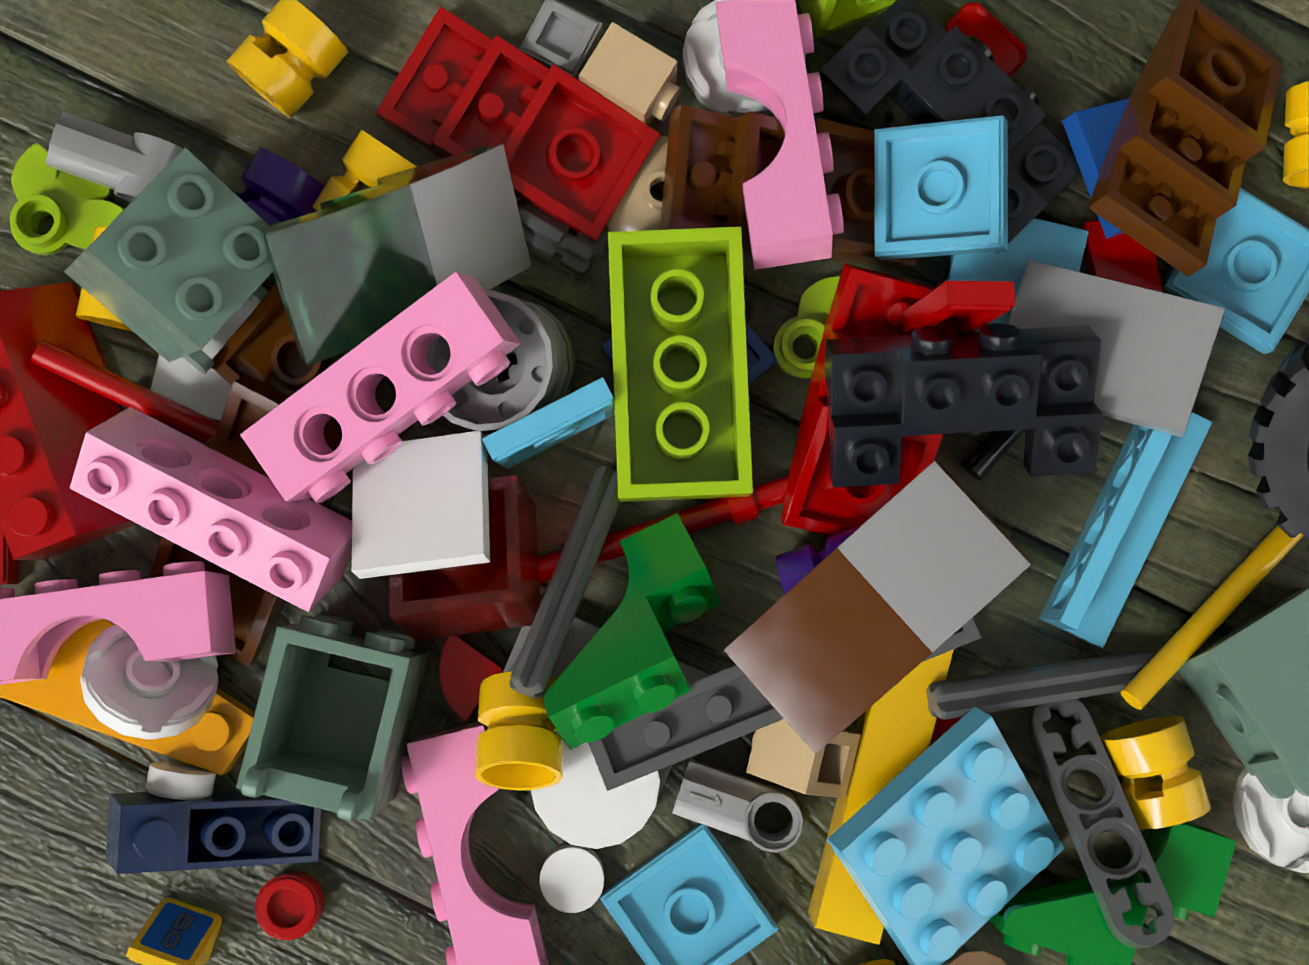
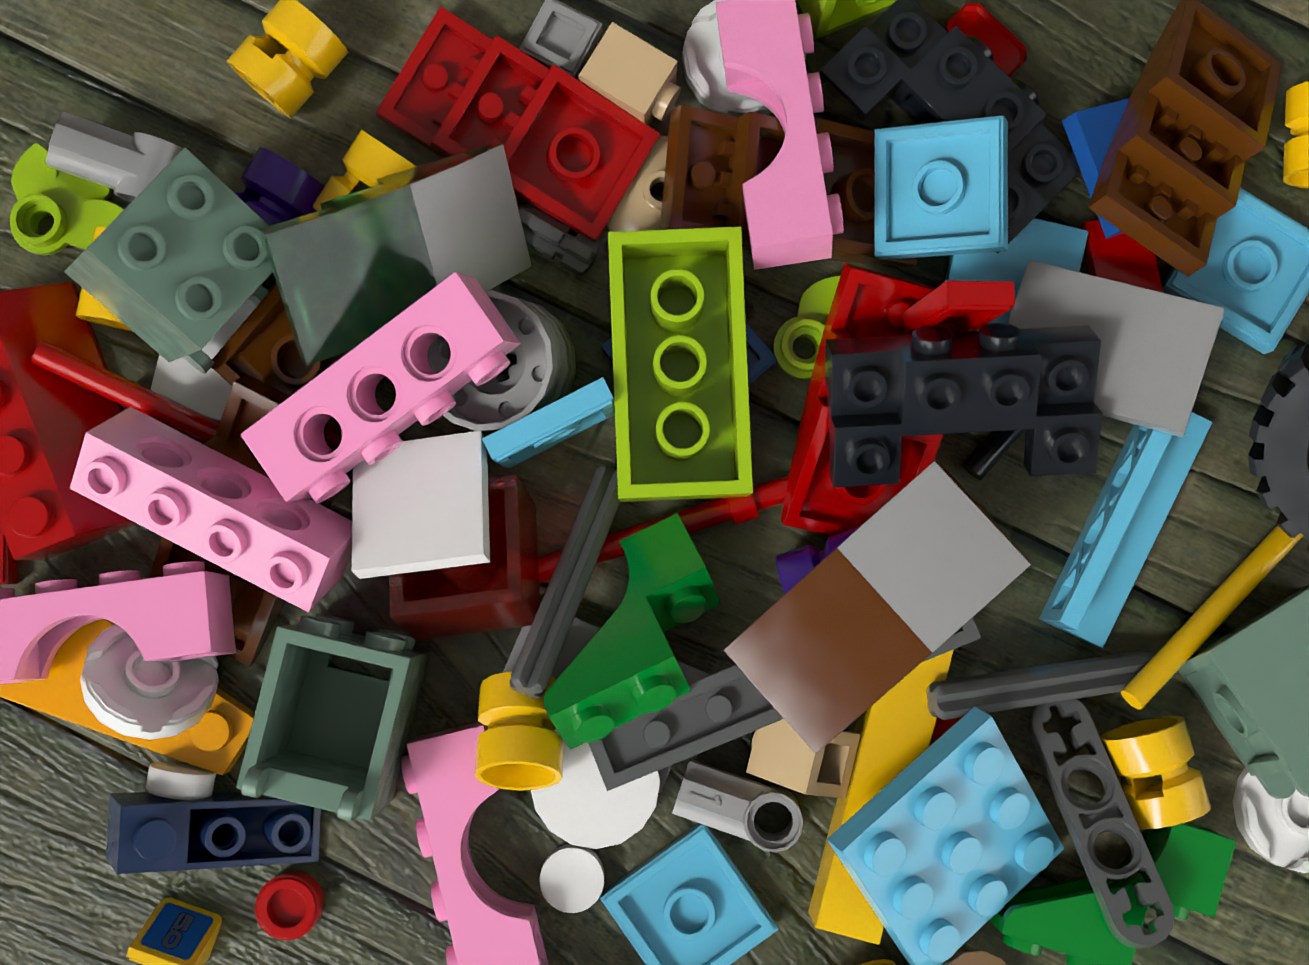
red tile [439,631,505,722] -> none

